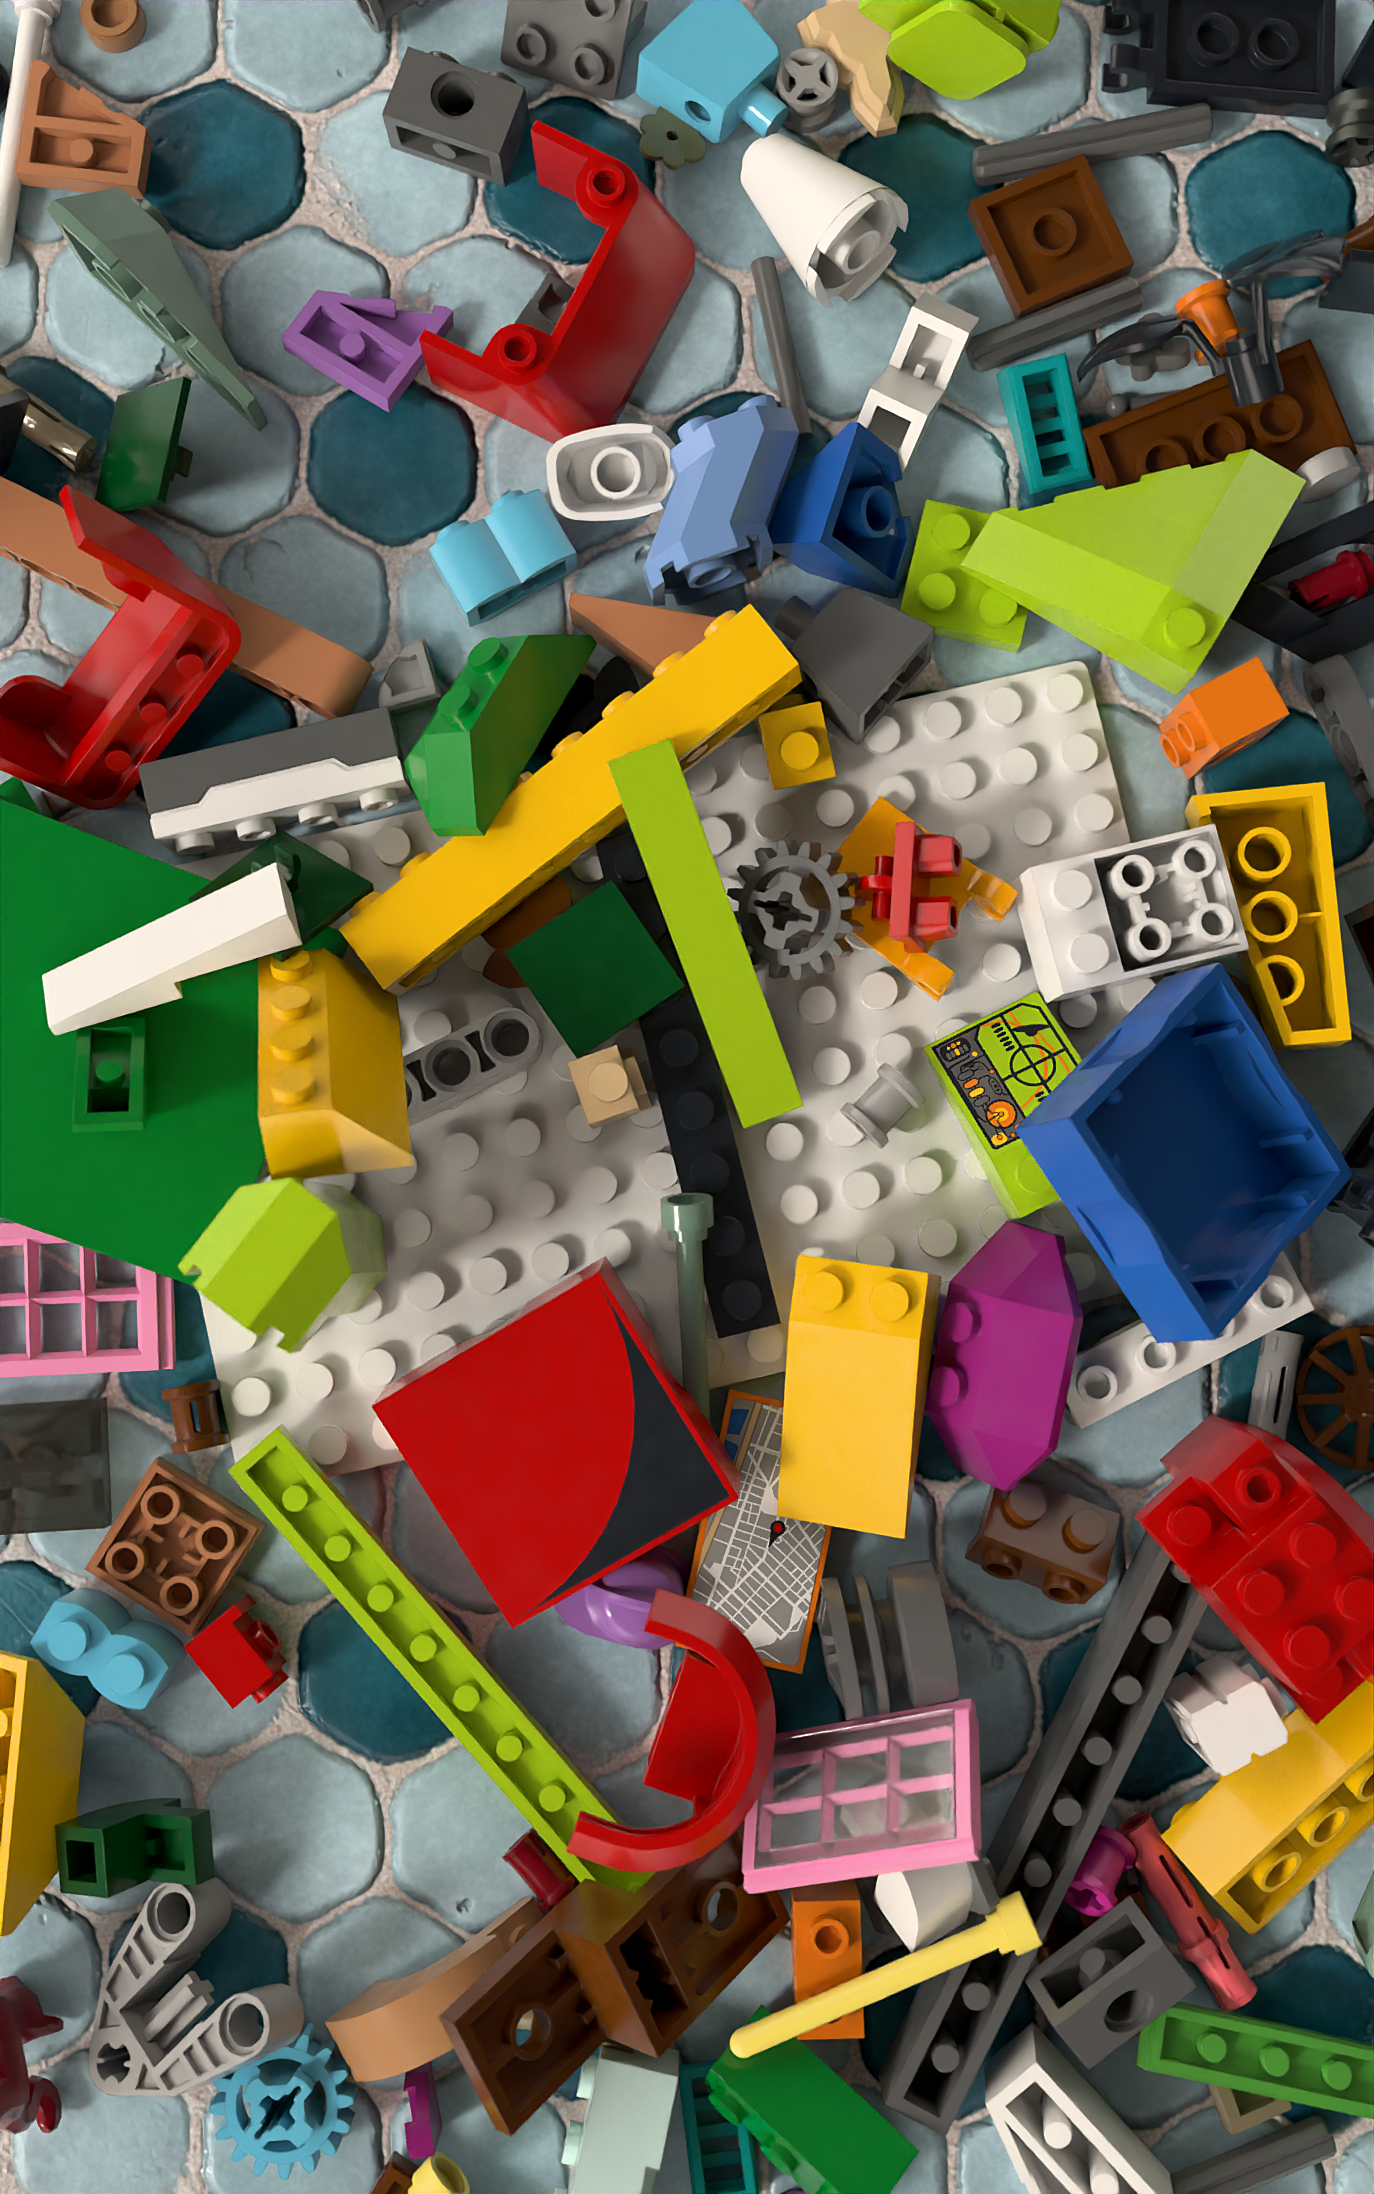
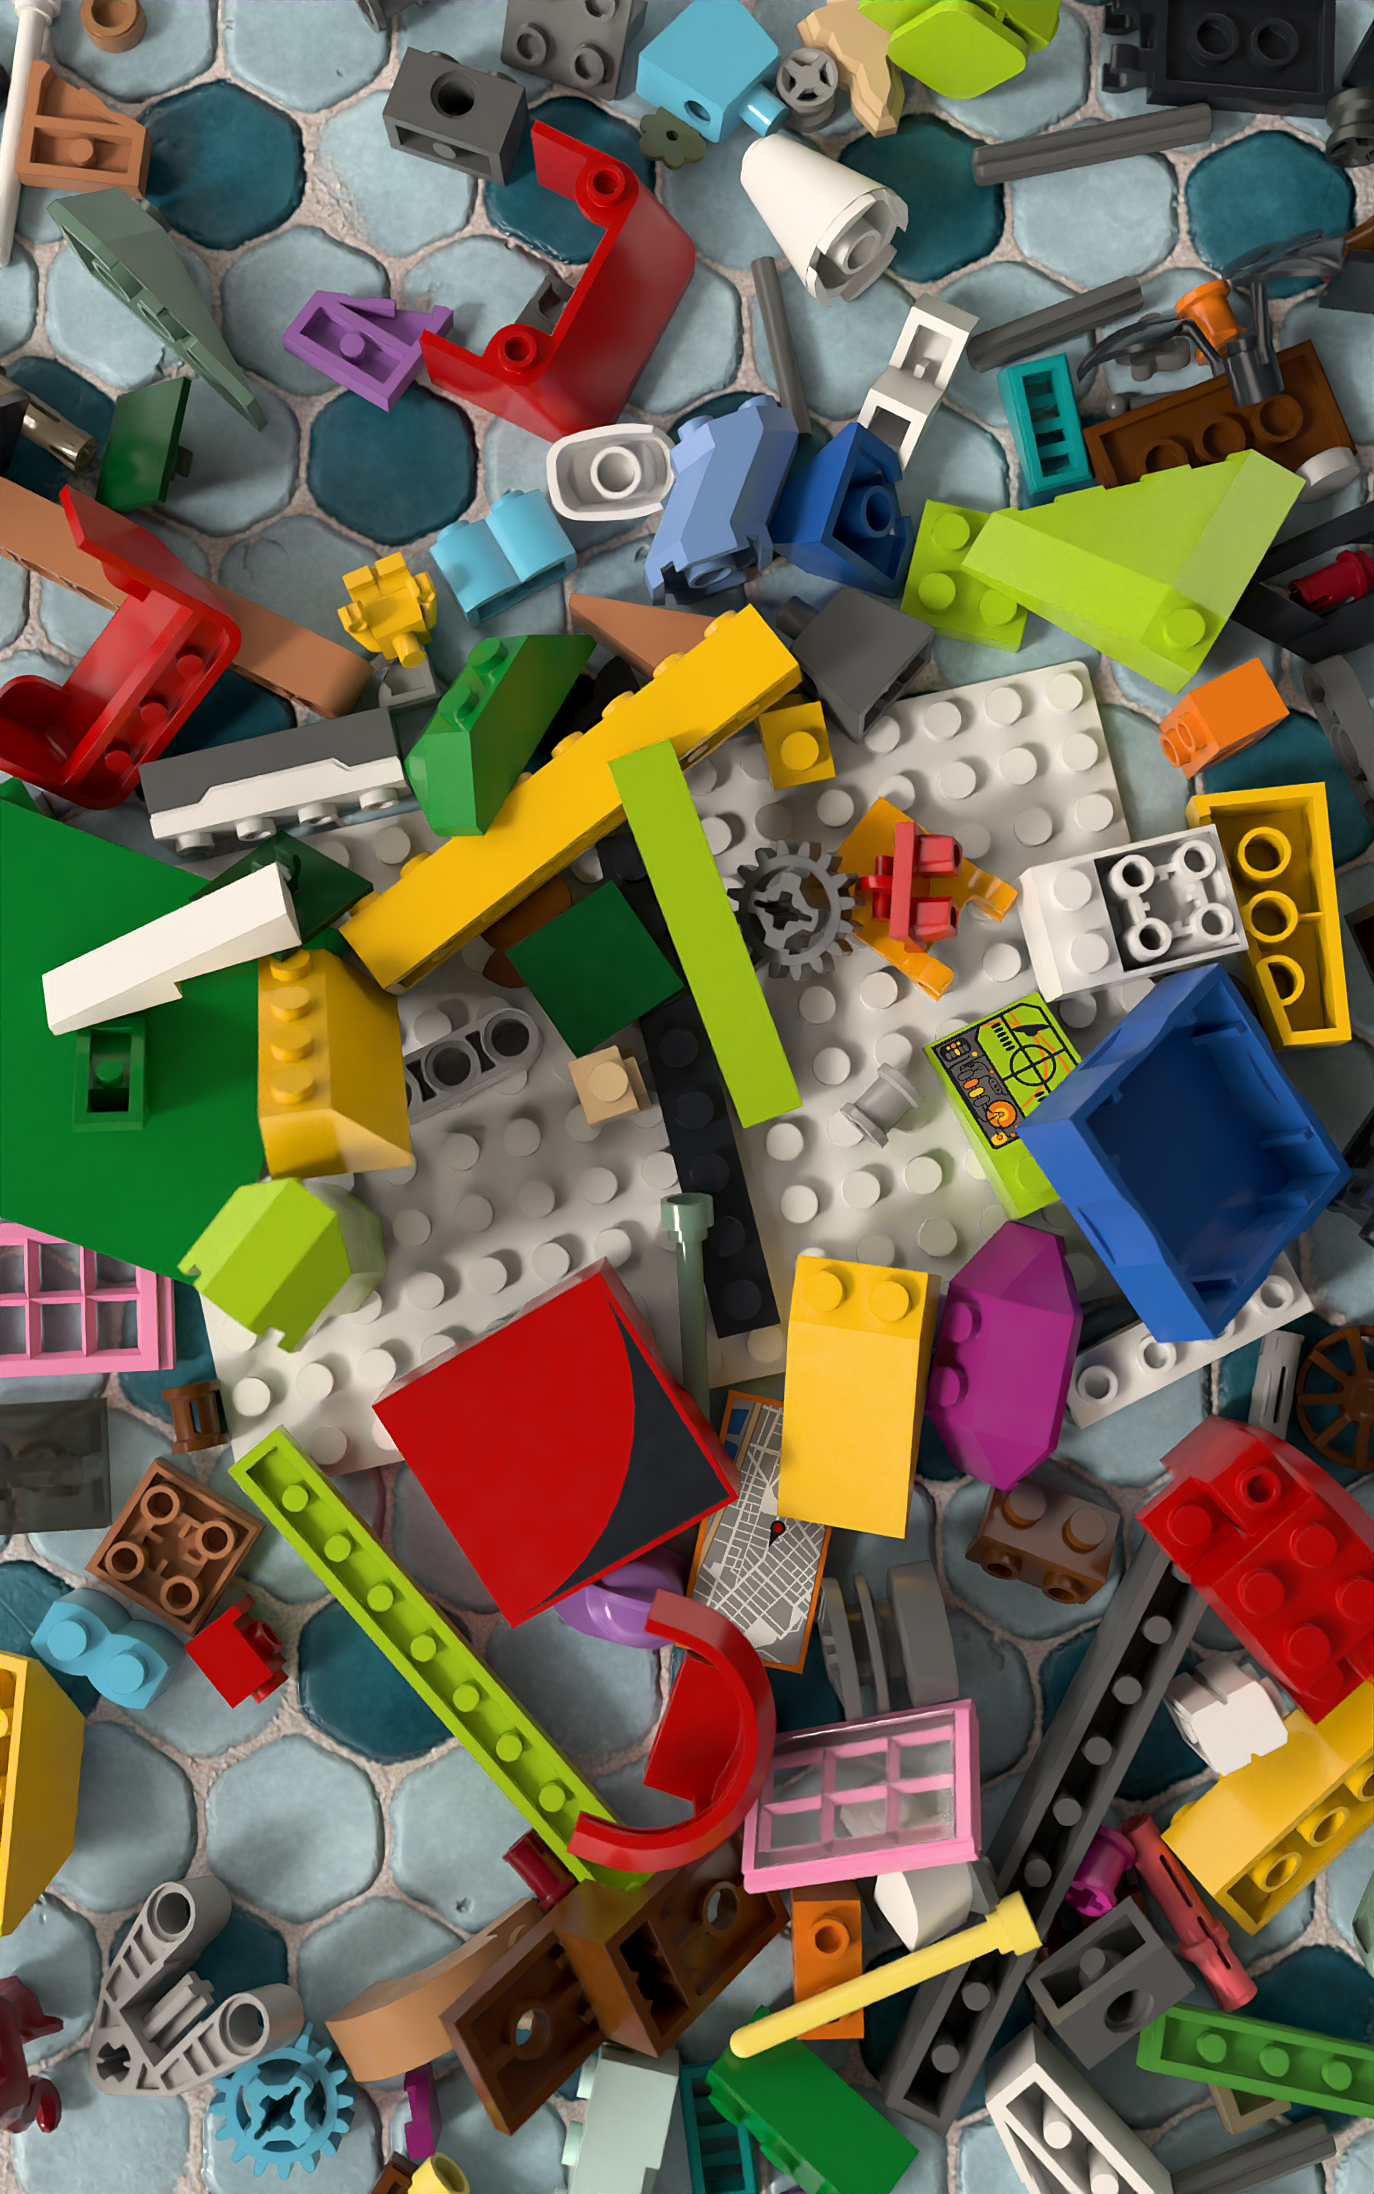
dark green brick [55,1798,215,1898] -> none
reddish brown plate [967,153,1134,319] -> none
none -> yellow piece [337,551,438,668]

